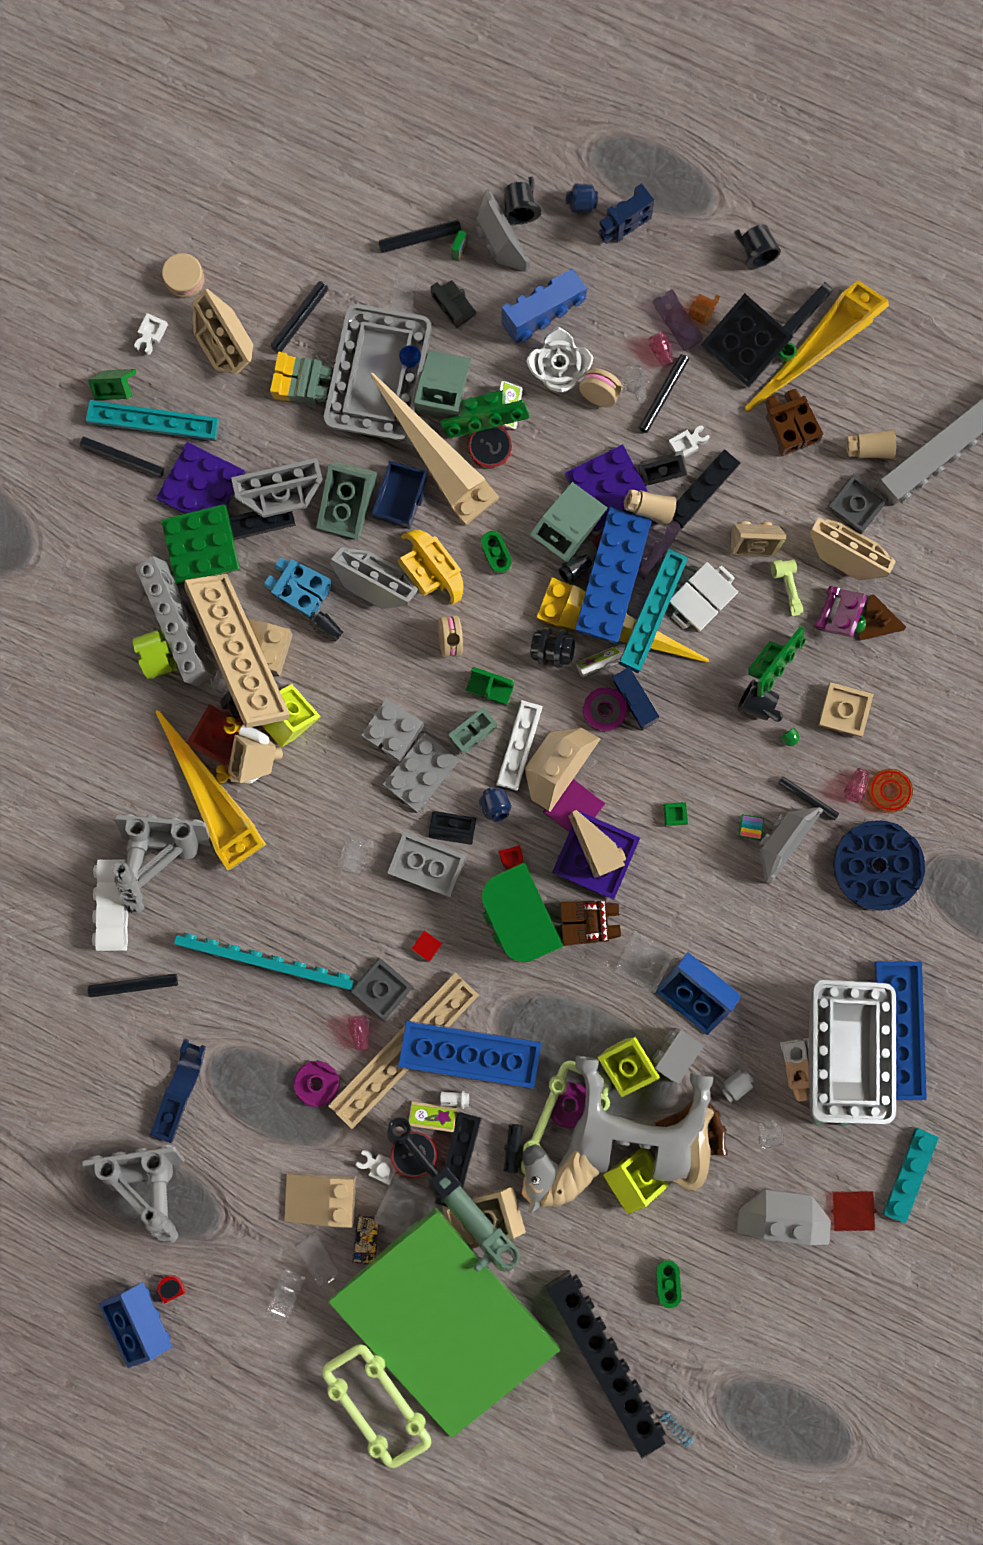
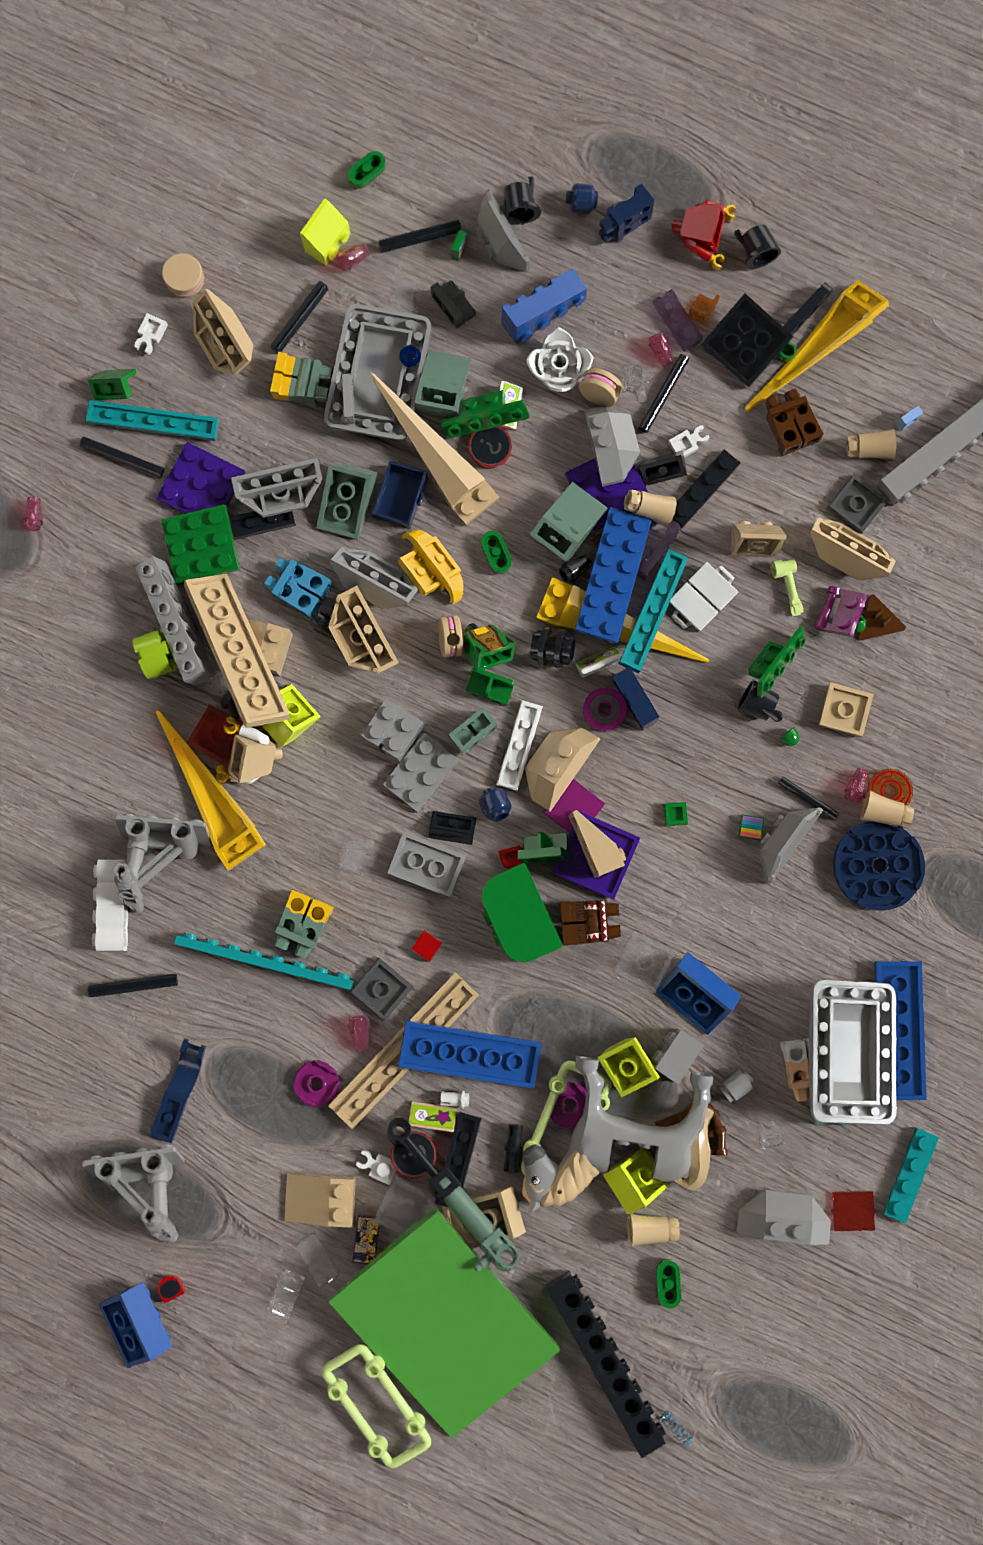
none -> clear pink cone [21,496,43,531]
none -> sand green hips [275,890,334,958]
none -> neon yellow slope [300,199,350,265]
none -> tan wedge [328,586,399,674]
none -> clear pink cone [336,243,370,271]
none -> light grey tile [342,374,355,424]
none -> green plate [348,151,386,188]
none -> green torso [463,623,515,672]
none -> green panel [518,832,568,864]
none -> light grey wedge [583,406,640,486]
none -> tan plant [627,1214,680,1247]
none -> red torso [672,200,736,271]
none -> tan plant [860,790,914,828]
none -> light blue tile [896,406,923,431]

